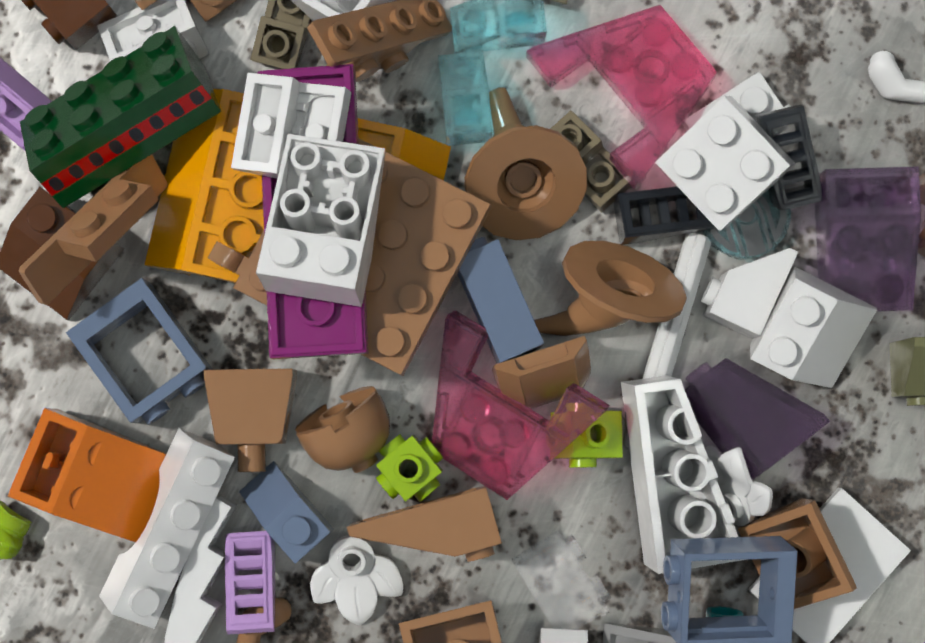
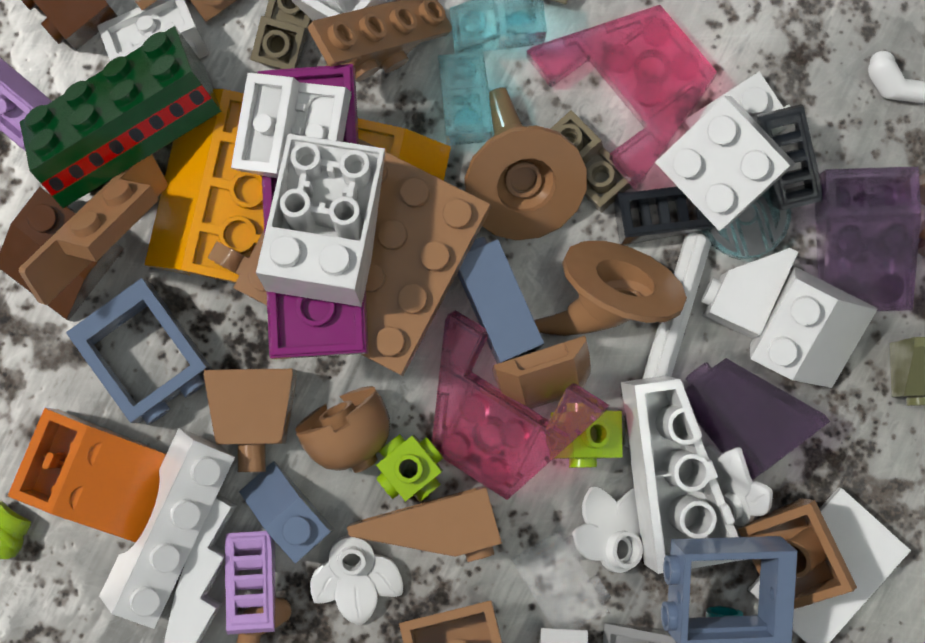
none -> white plate [572,486,643,573]

